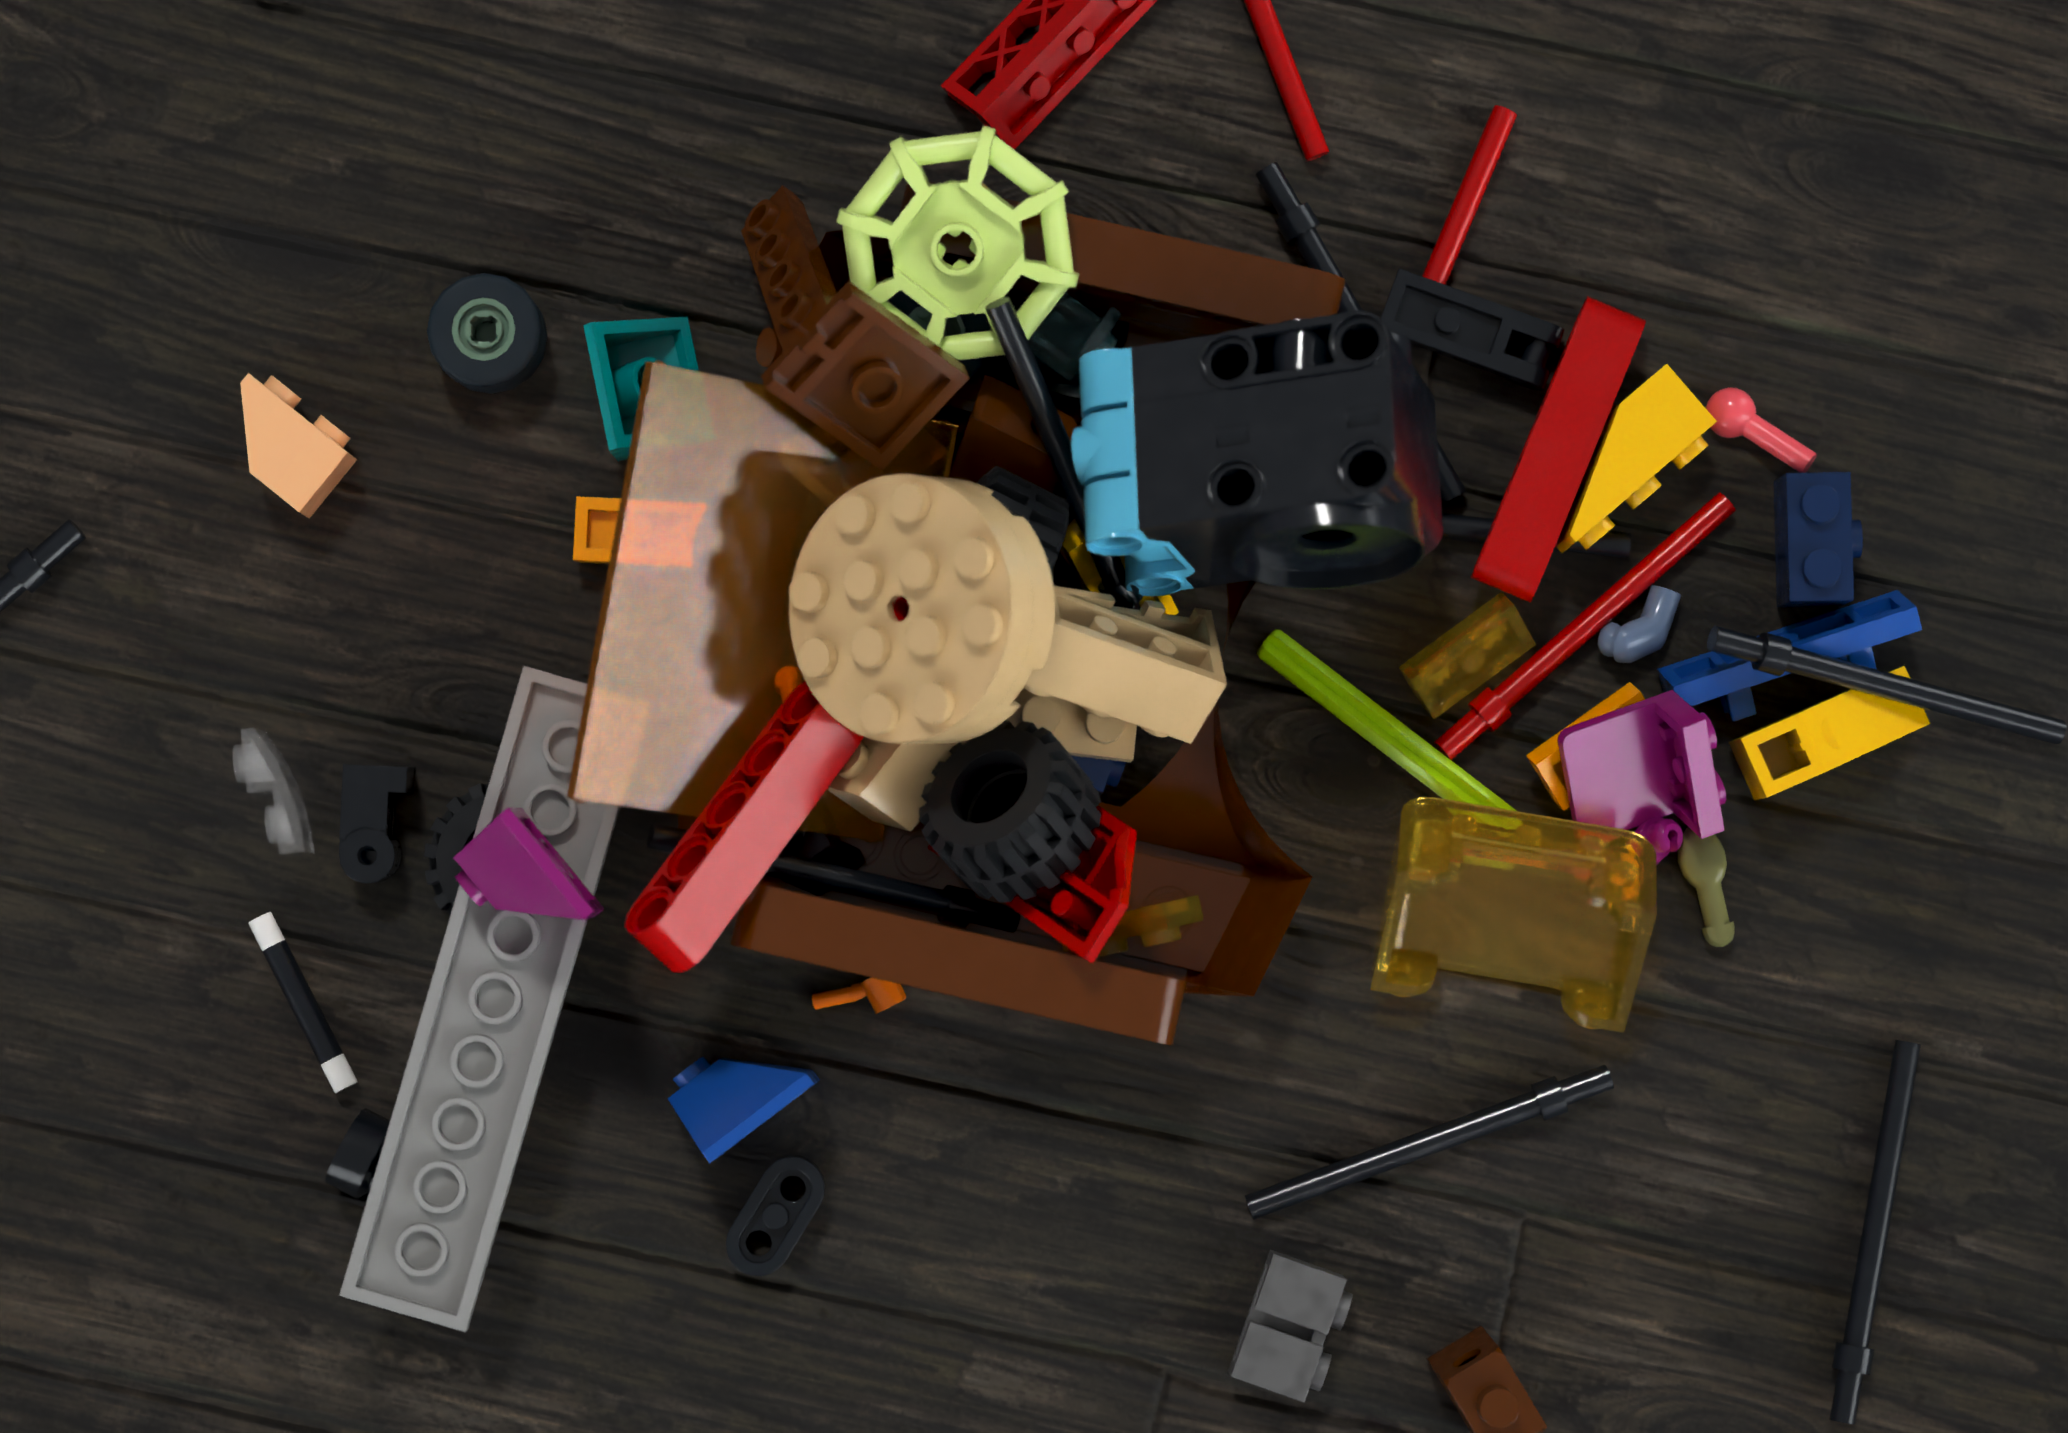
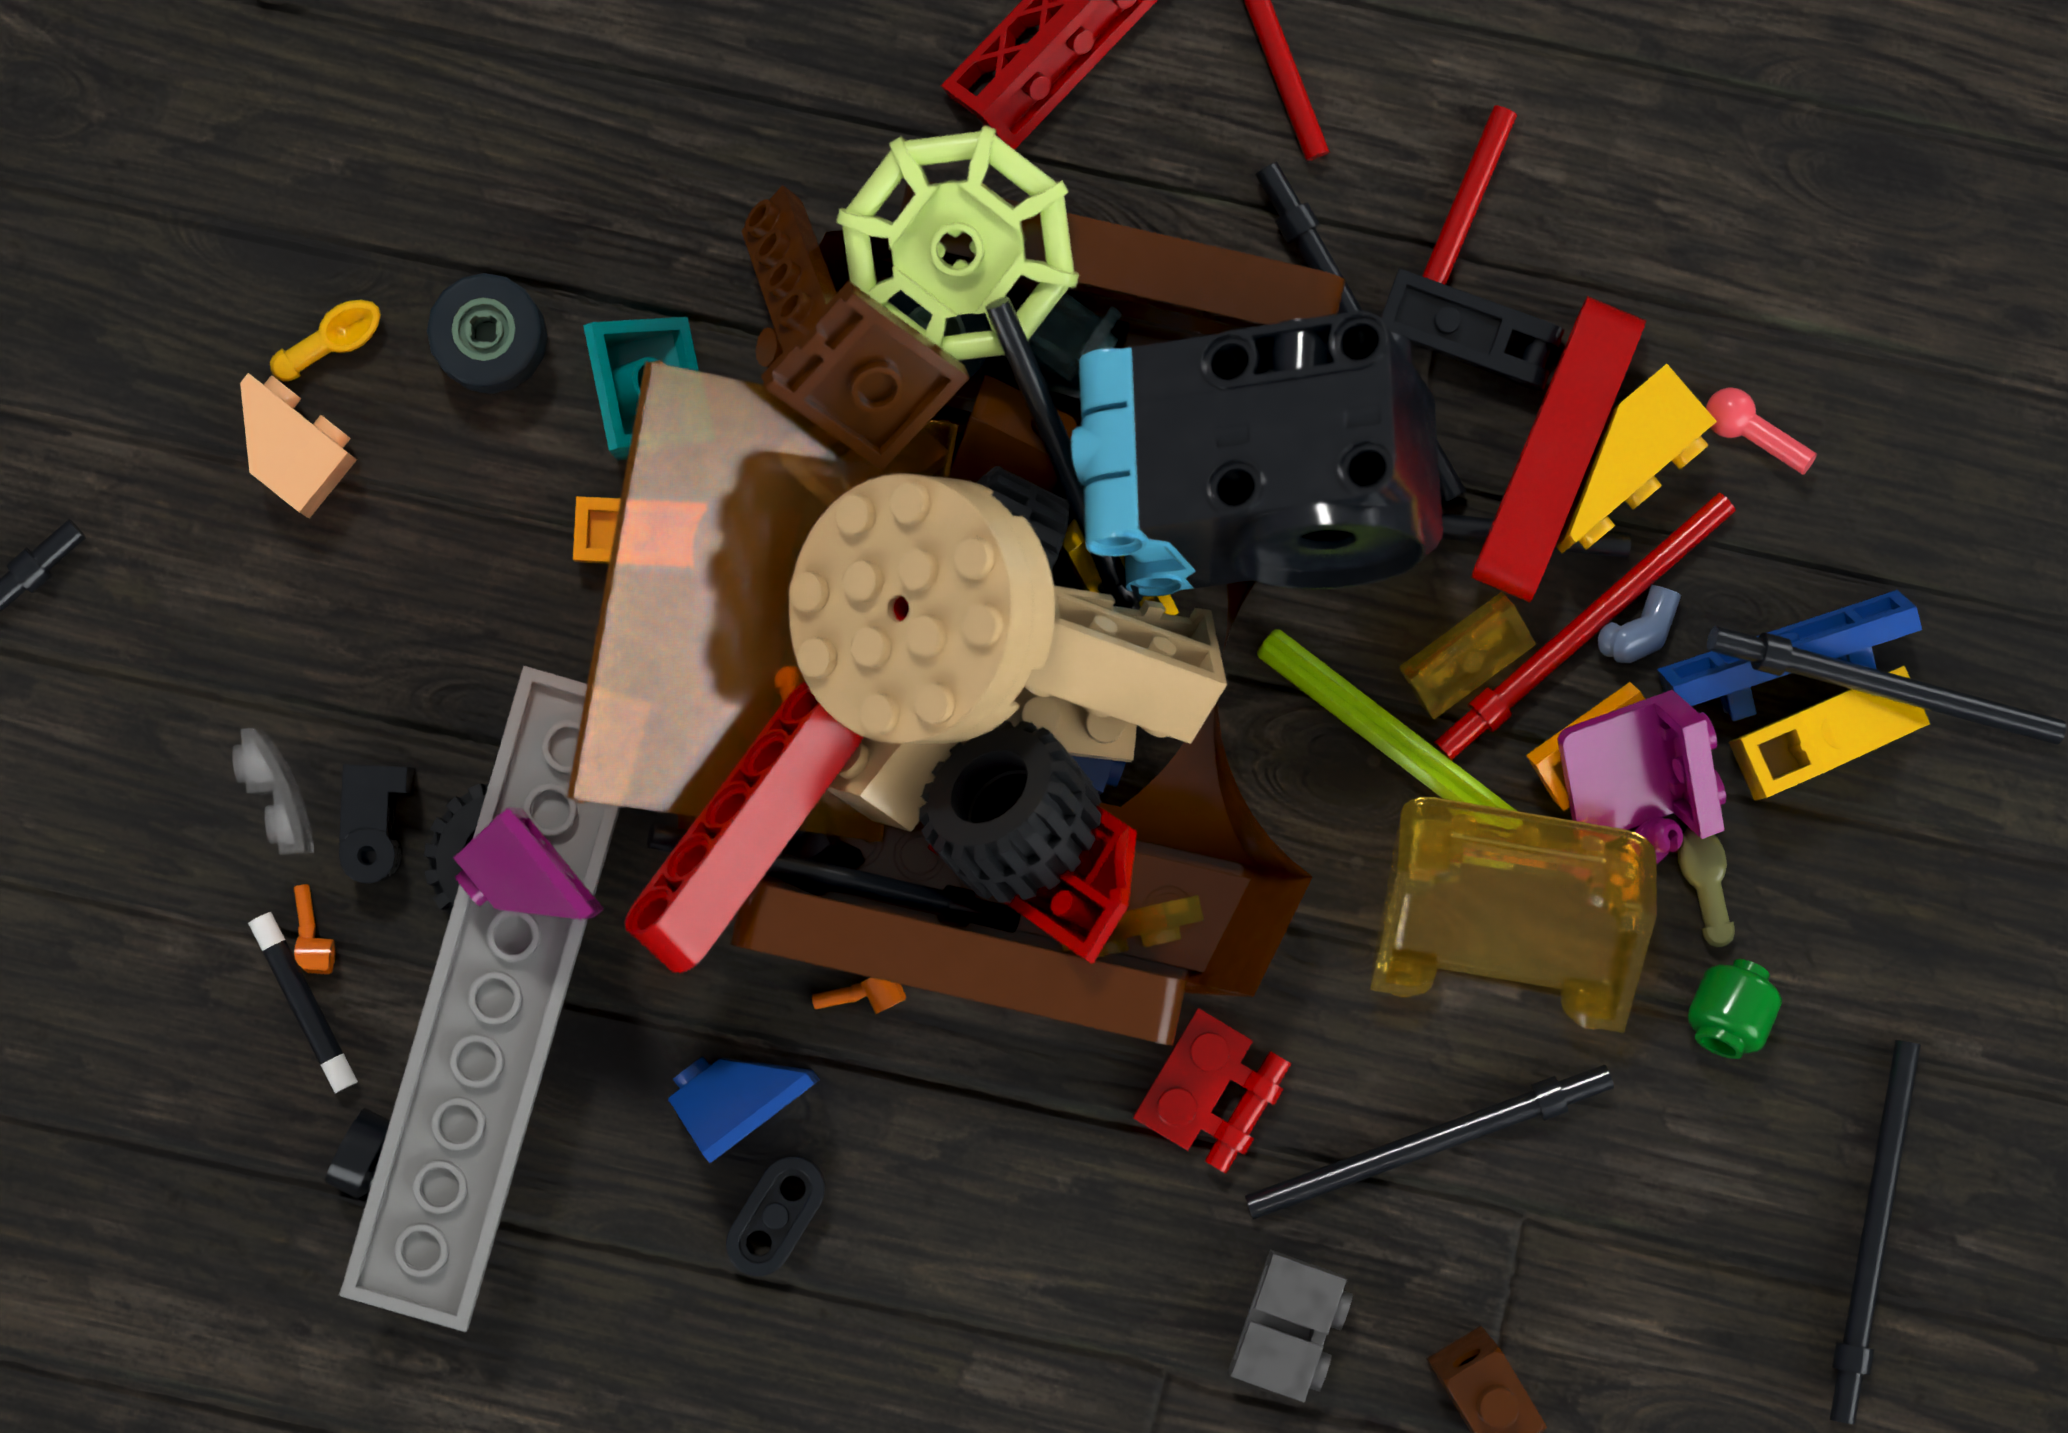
dark blue brick [1773,472,1863,607] -> none
none -> yellow piece [270,299,381,382]
none -> orange hand [294,884,335,974]
none -> red plate [1132,1008,1291,1174]
none -> green head [1687,959,1782,1059]

